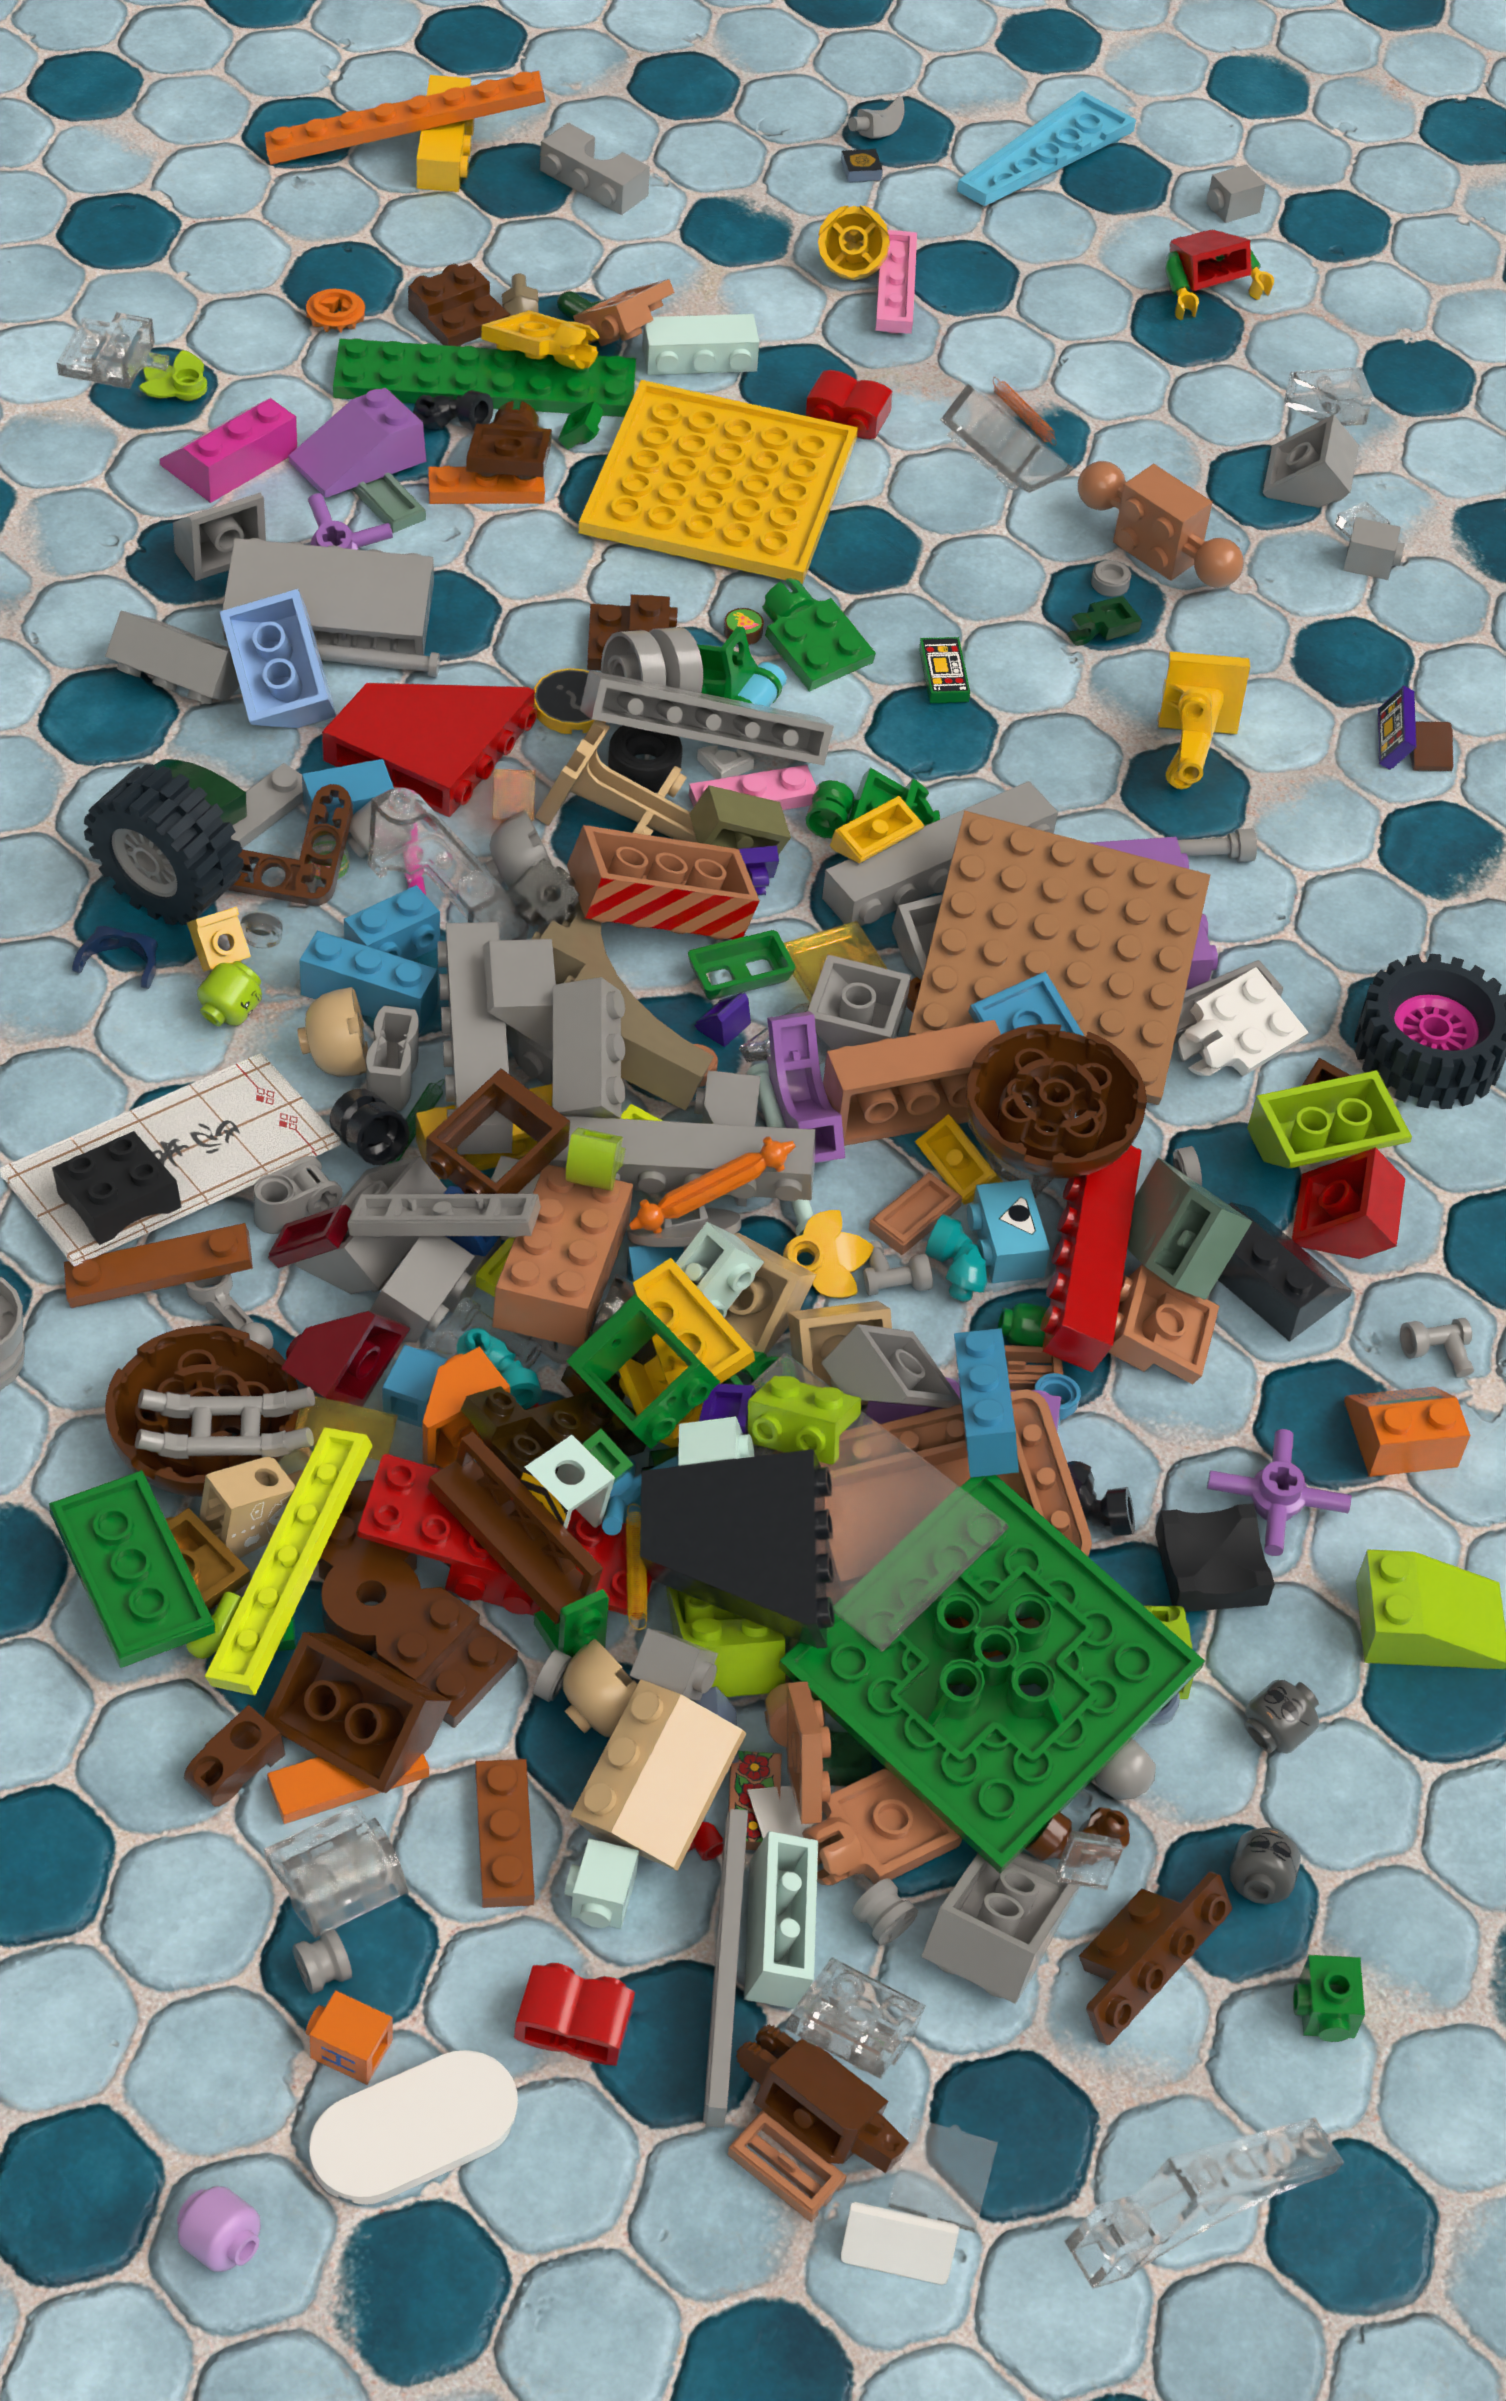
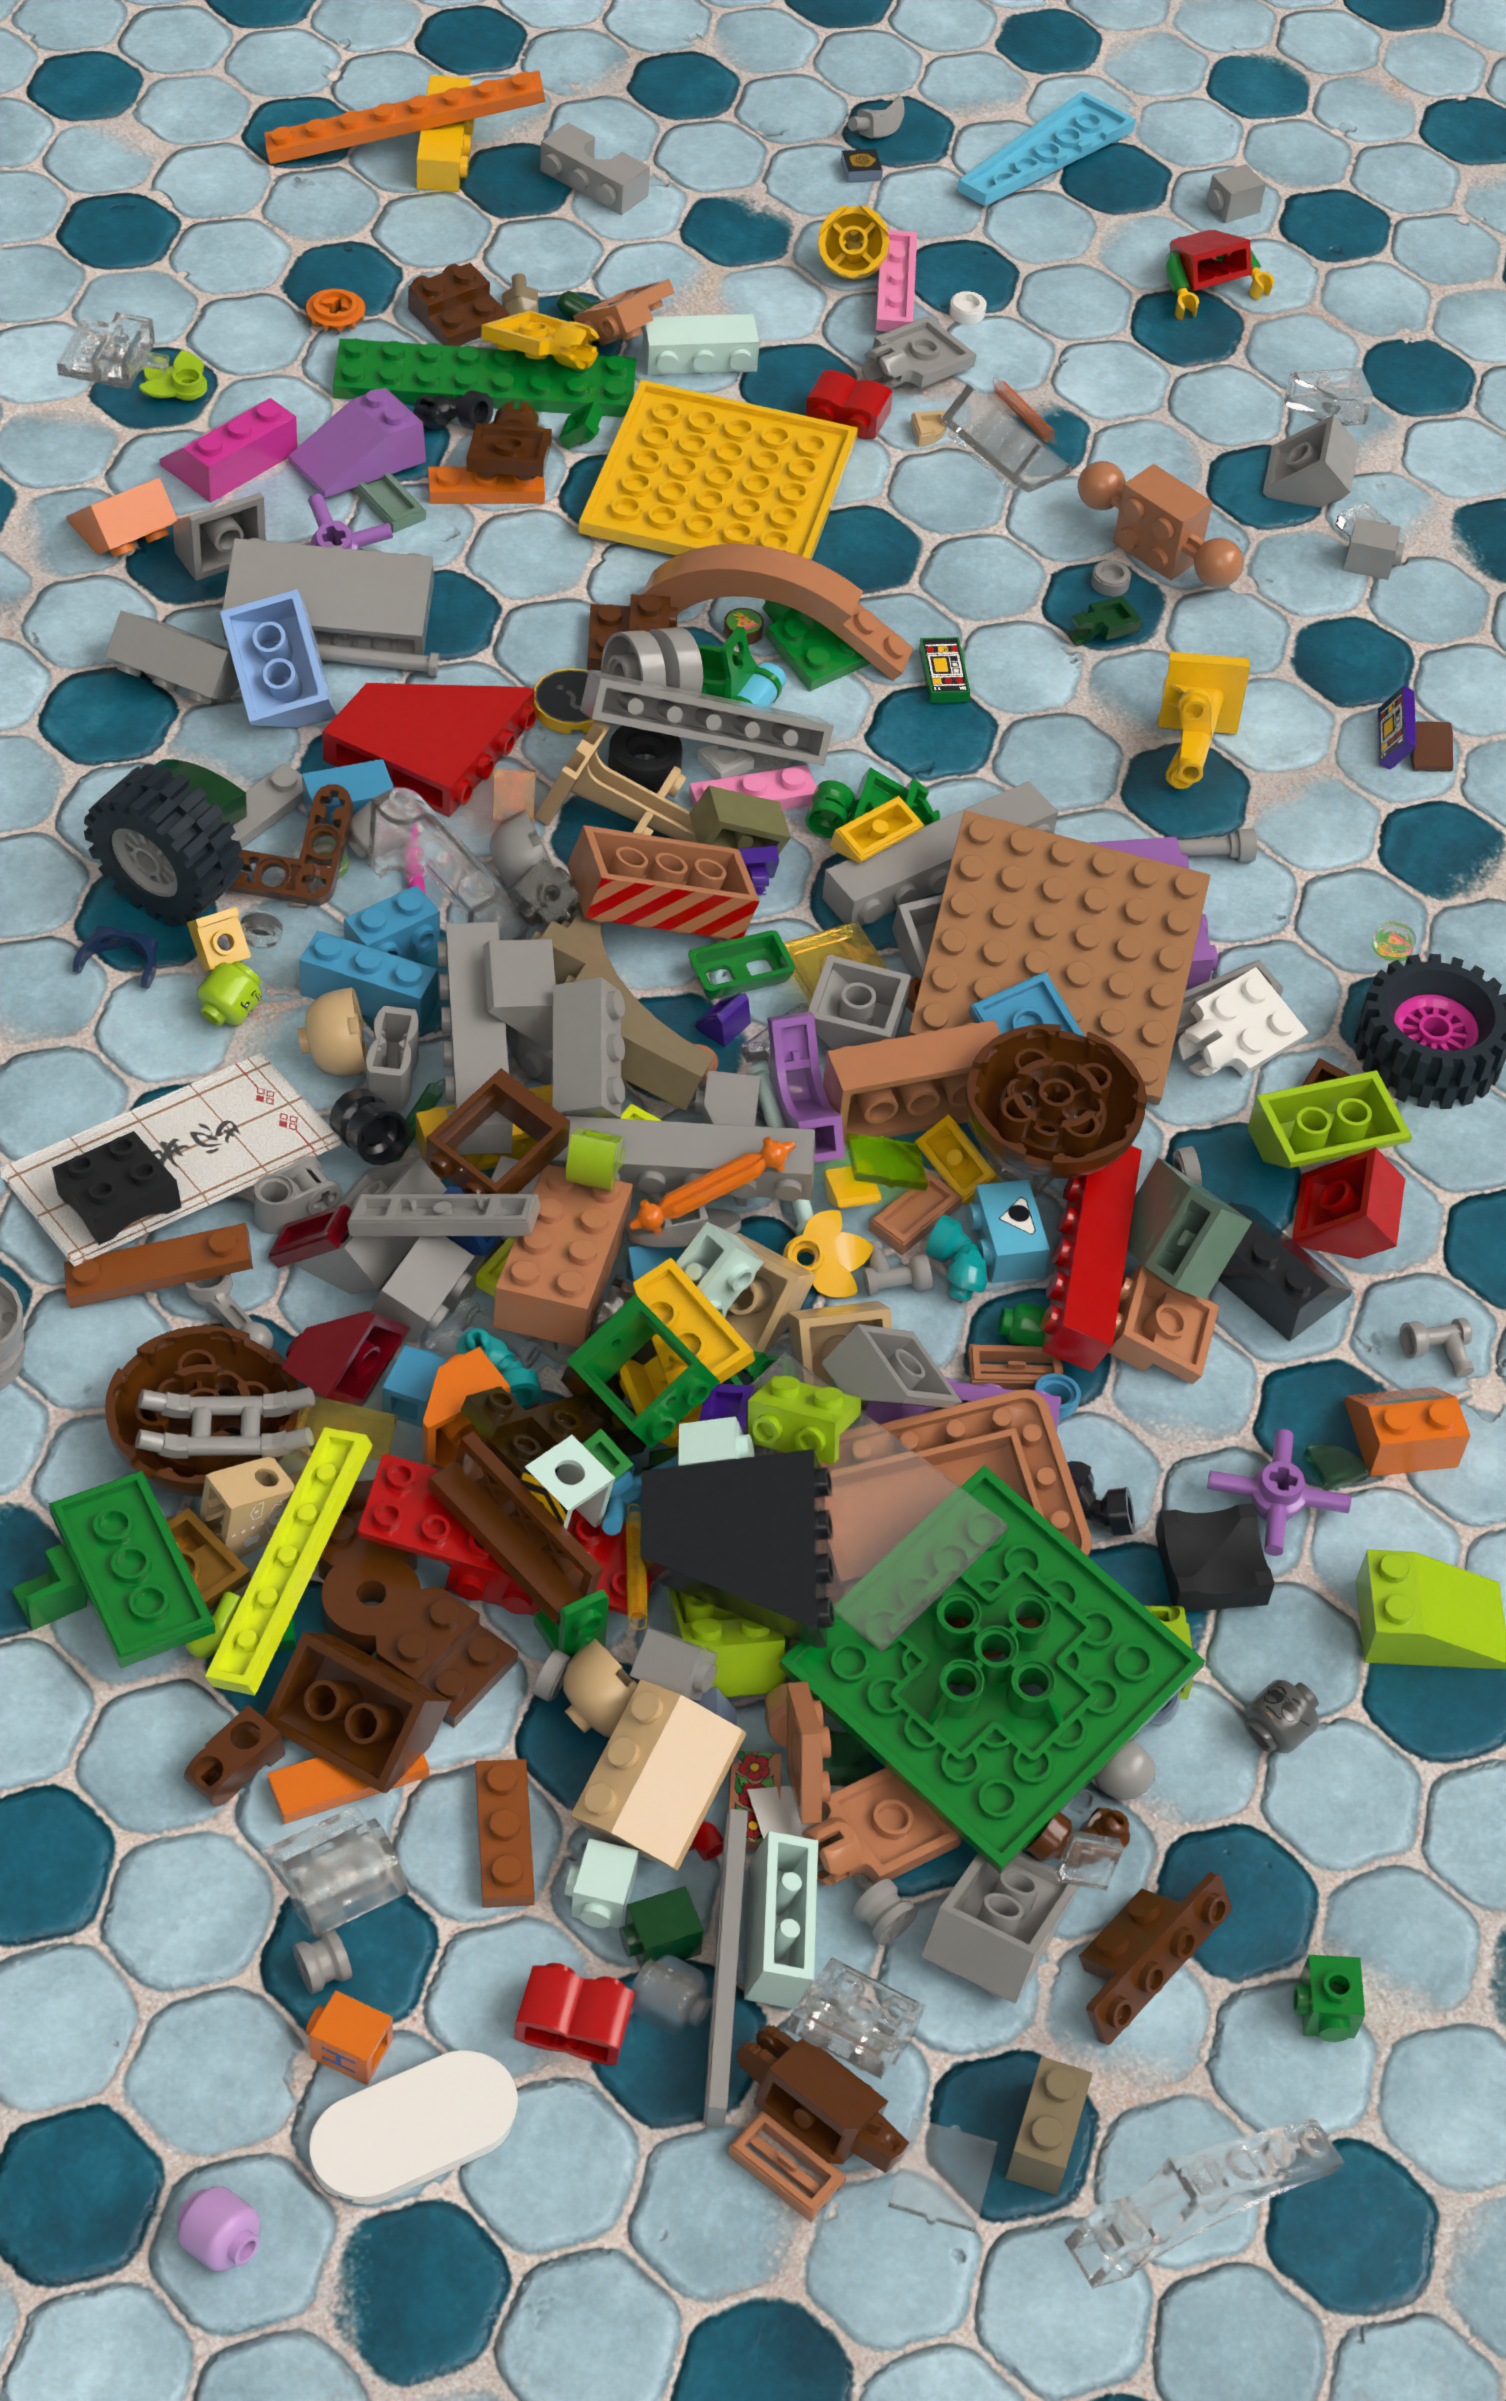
white slope [840,2202,960,2285] -> none
dark azure brick [954,1328,1019,1477] -> none
dark grey head [1230,1827,1301,1904] -> none
none -> green panel [13,1543,87,1631]
none -> slope [66,477,178,557]
none -> dark green brick [619,1886,704,1974]
none -> clear head [631,1955,712,2035]
none -> nougat arch [641,544,913,681]
none -> yellow slope [824,1164,881,1209]
none -> clear neon green piece [846,1133,928,1191]
none -> light grey plate [862,316,977,389]
none -> tan tile [910,410,949,447]
none -> white tile [949,291,986,325]
none -> dark tan brick [1005,2056,1093,2195]
none -> clear green tile [1304,1444,1369,1491]
none -> clear tile [1372,921,1416,962]

